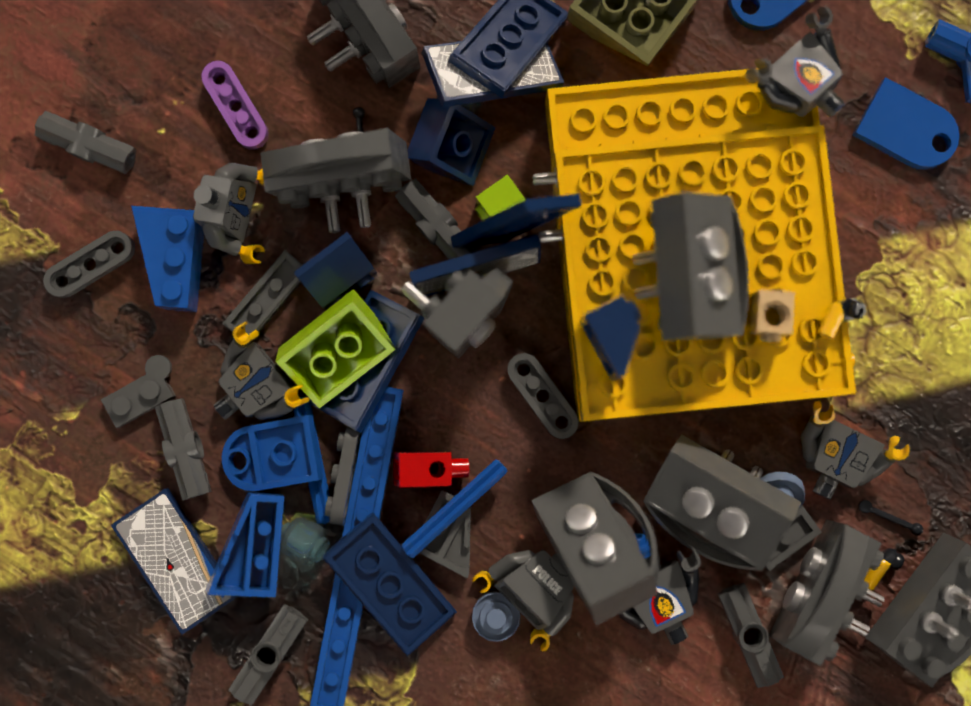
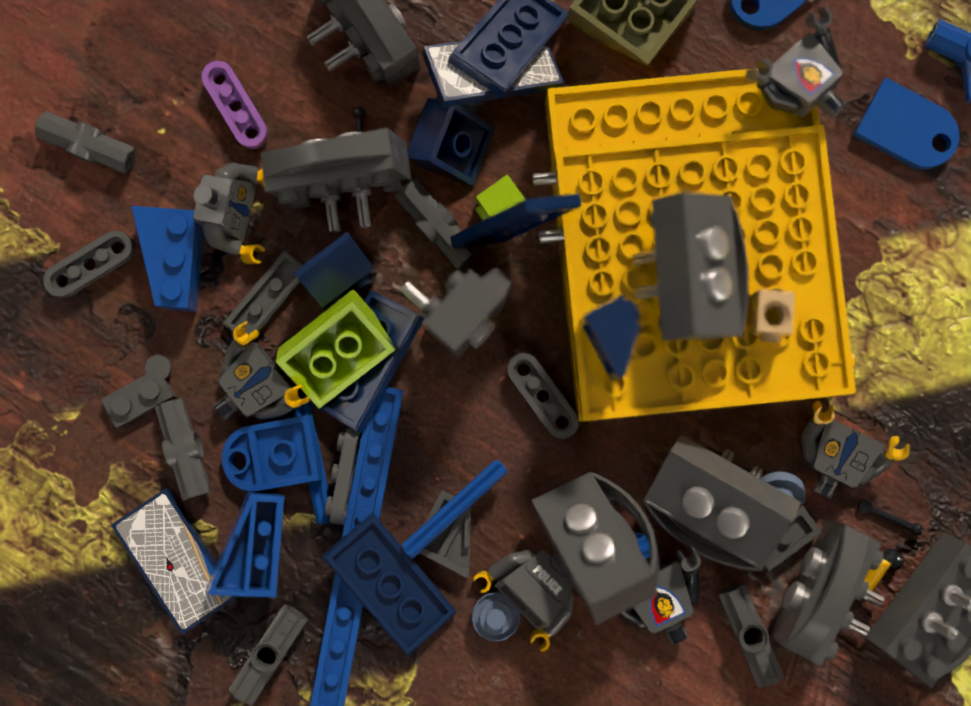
clear light blue head [280,517,330,566] -> none
red torso [393,452,470,487] -> none
tile [409,234,541,297] -> none
arm [818,298,866,339] -> none

